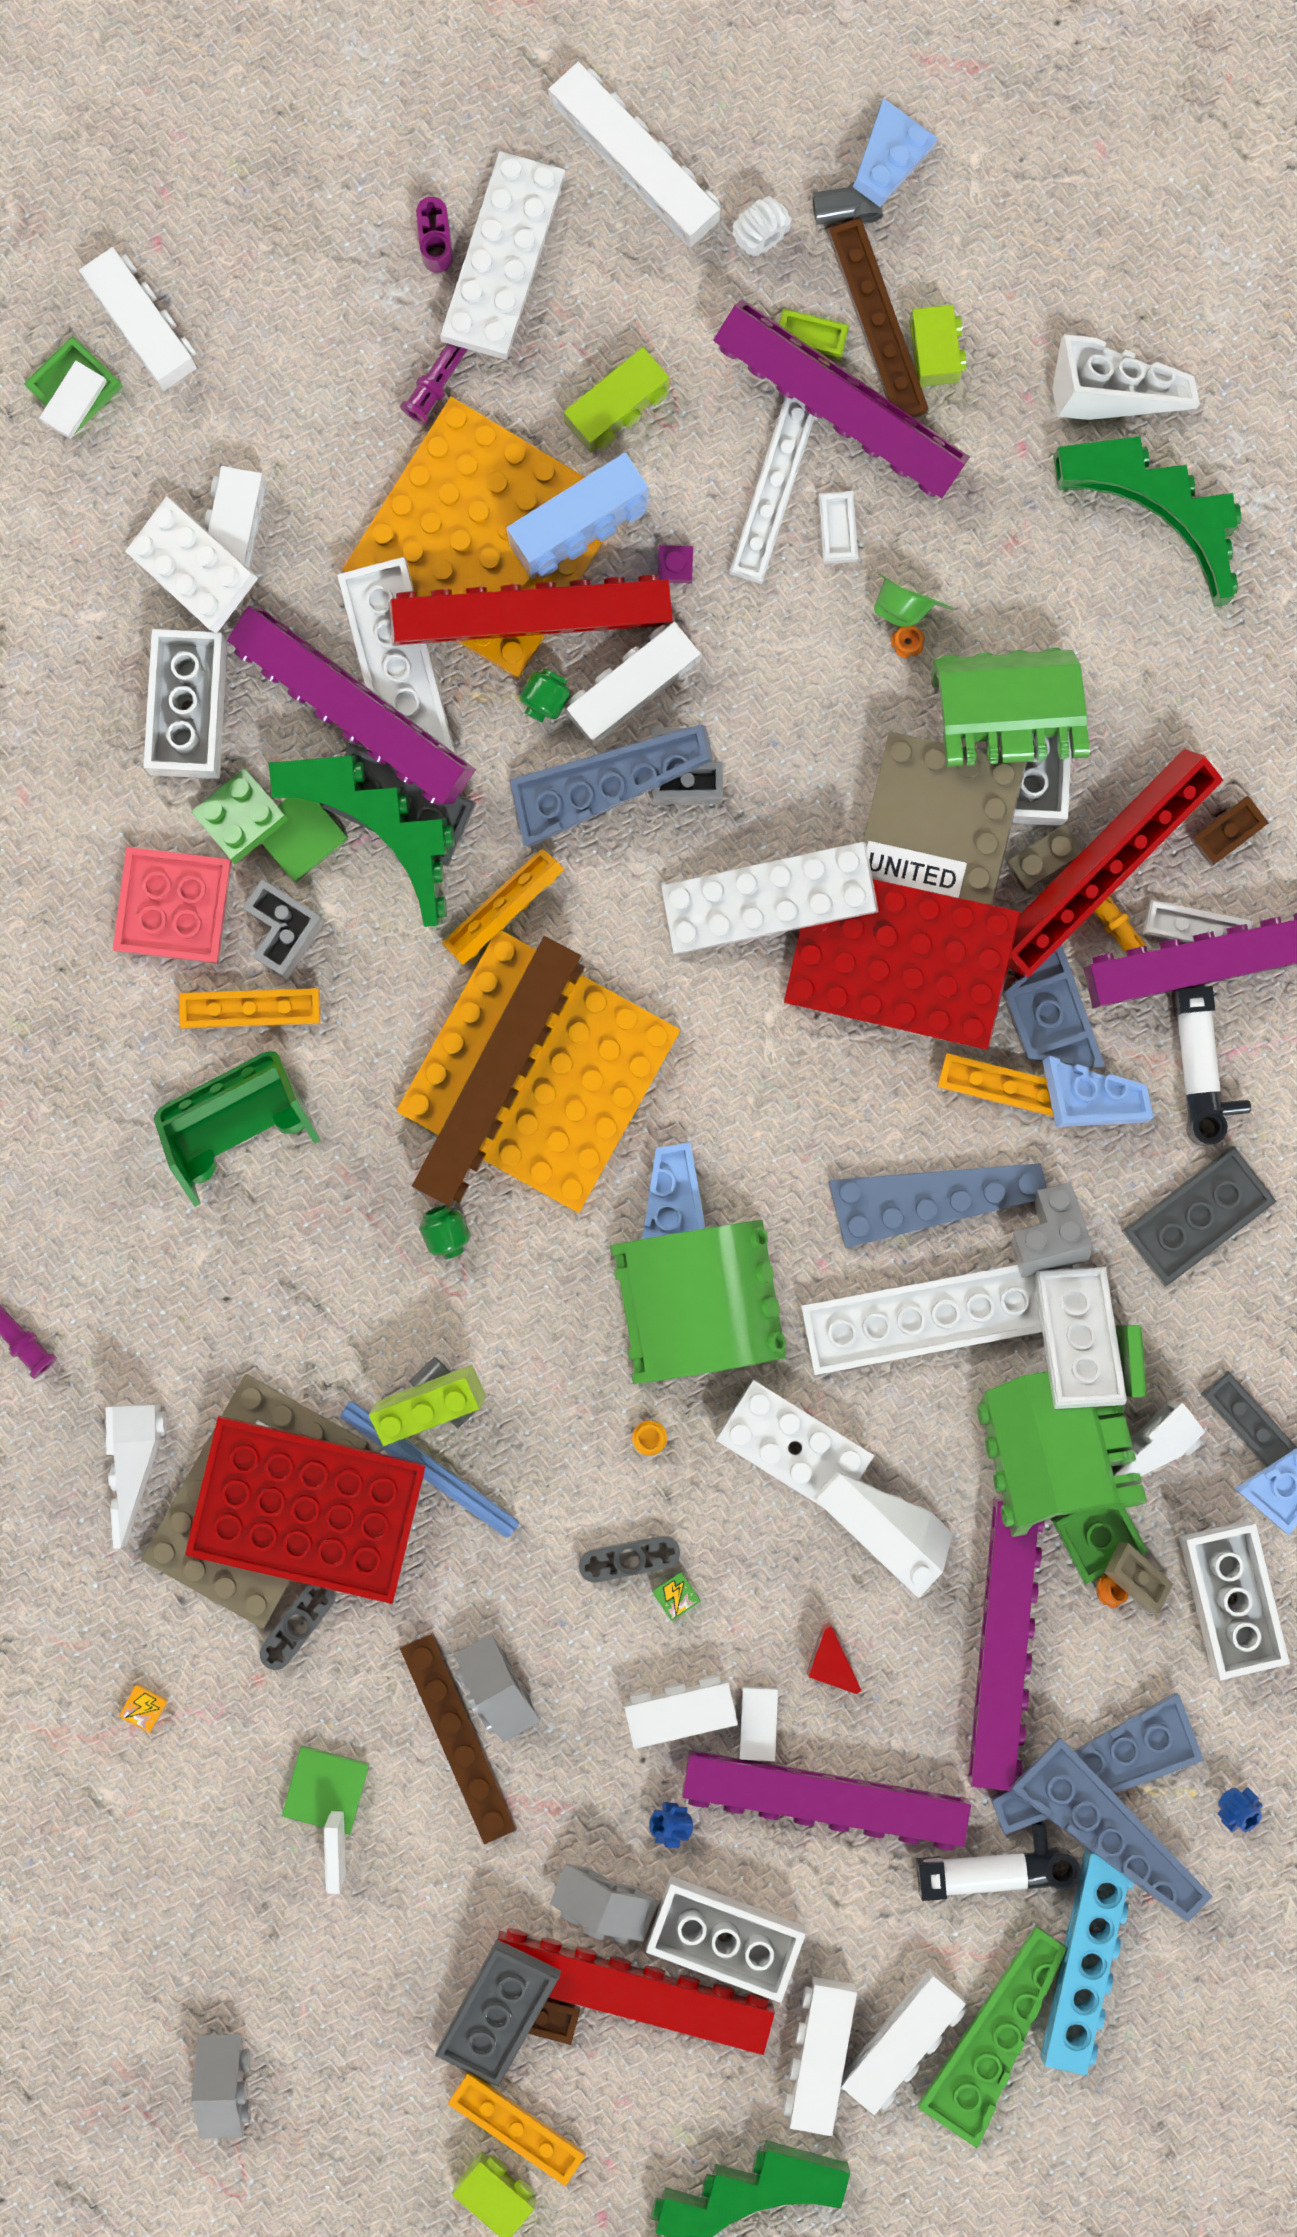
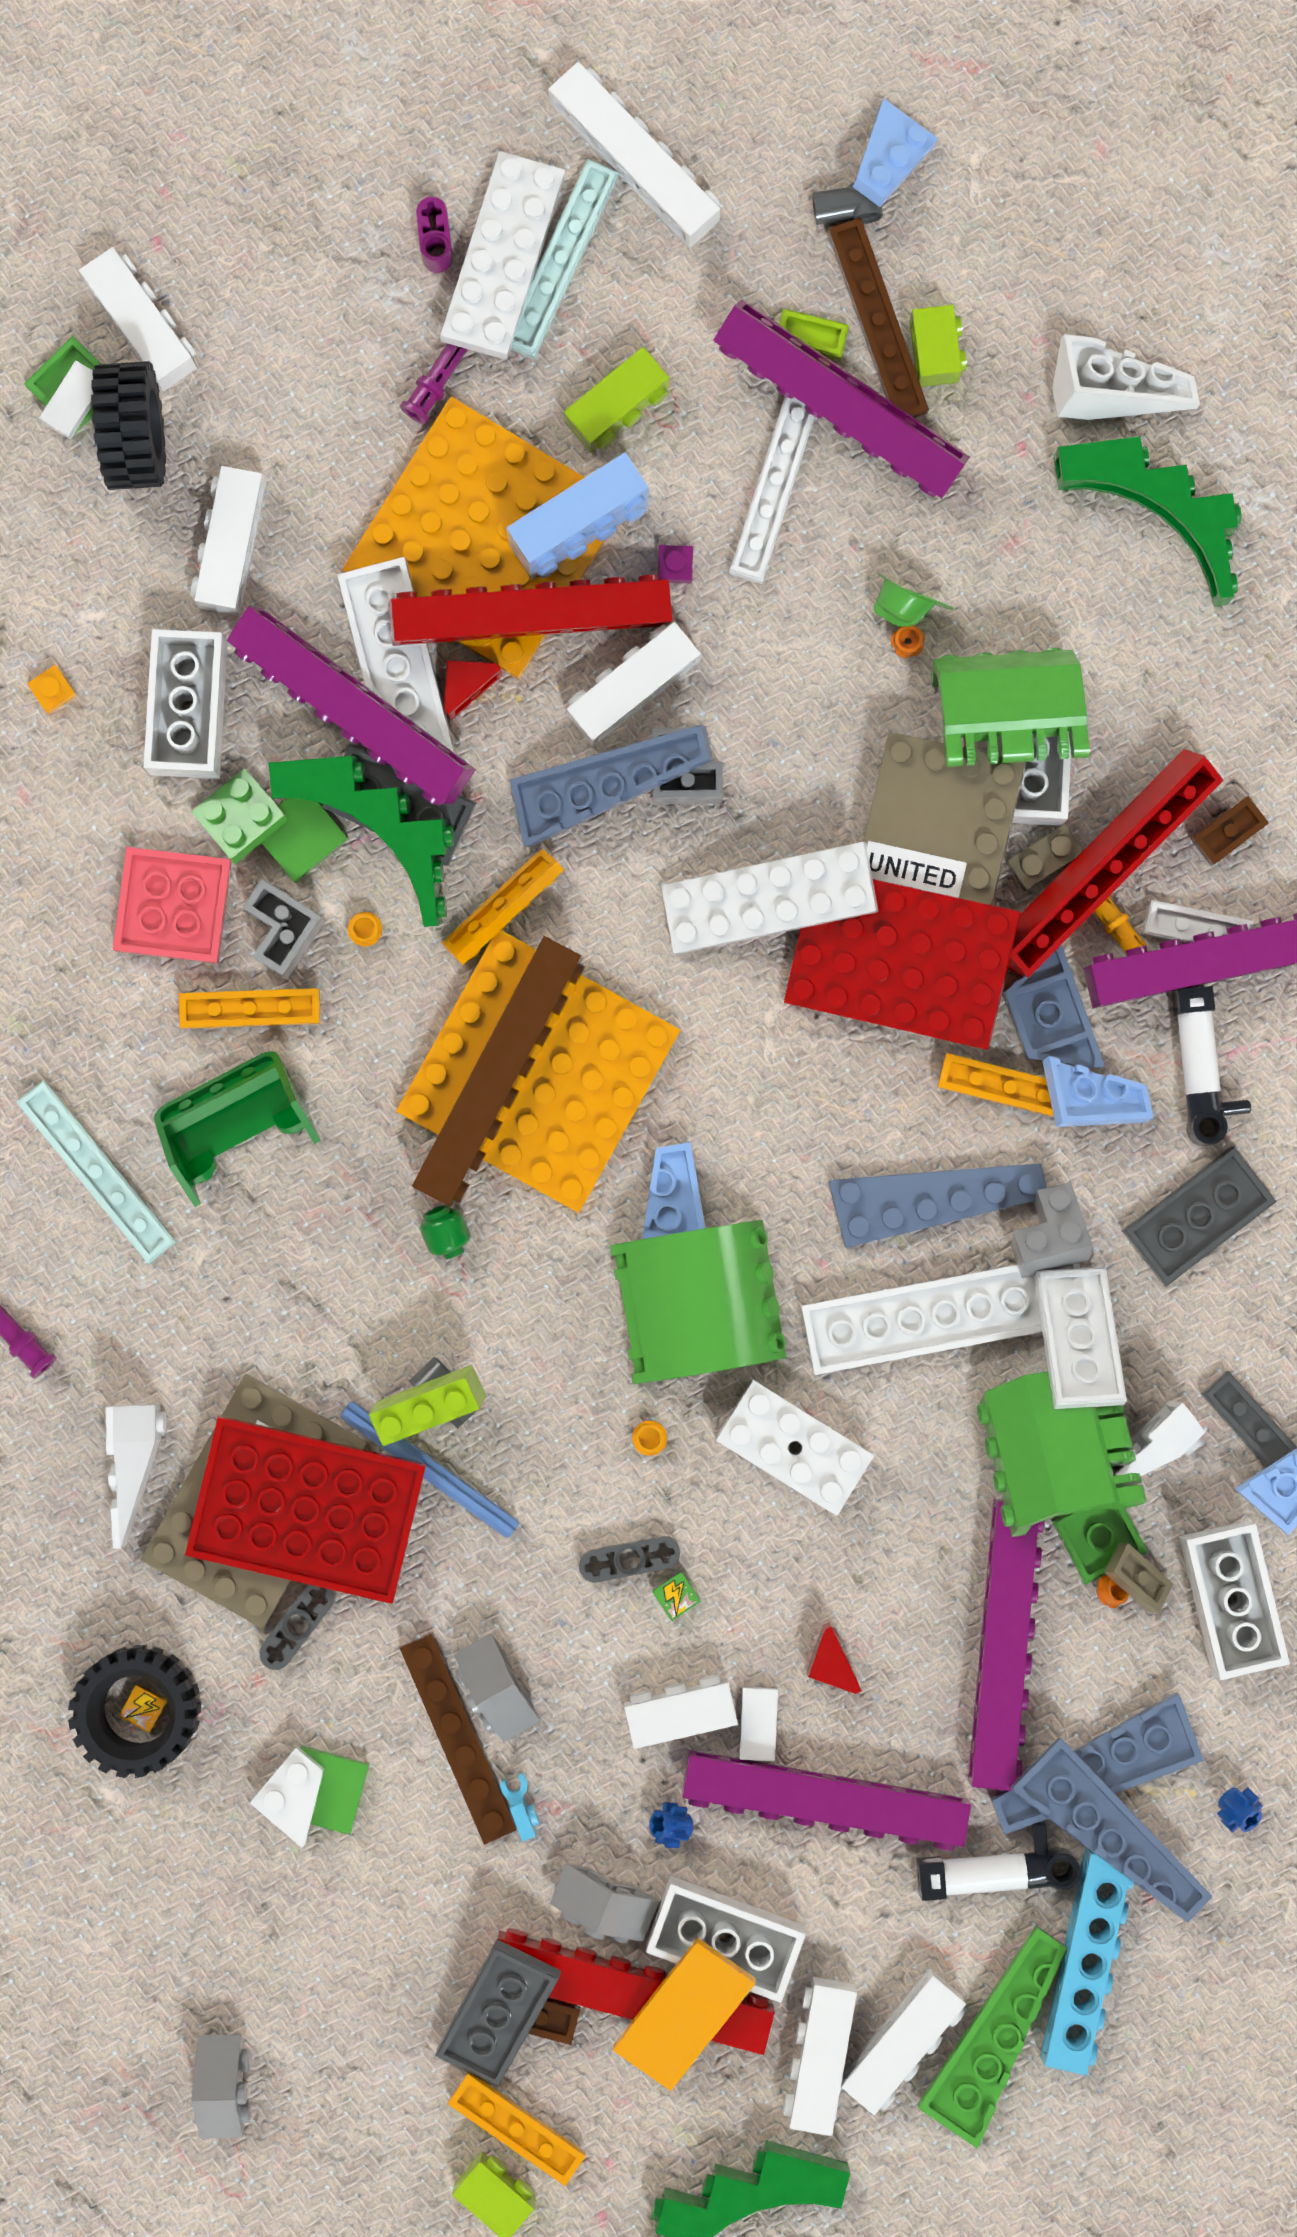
white plate [125,496,259,633] -> none
white tile [324,1811,346,1894] -> none
green head [519,668,570,723] -> none
white gear [732,196,792,257] -> none
white wedge [813,1472,953,1598] -> none
white tile [818,491,858,564] -> none
bright green tile [1116,1324,1146,1398] -> none
none -> light aqua tile [16,1080,177,1264]
none -> light orange plate [27,664,77,715]
none -> black tyre [68,1645,201,1778]
none -> black tyre [91,361,166,490]
none -> white wing [250,1746,324,1848]
none -> light orange plate [347,912,383,947]
none -> red slope [444,660,503,721]
none -> medium azure plate [500,1772,540,1842]
none -> light aqua tile [510,159,619,360]
none -> light orange tile [612,1937,756,2091]

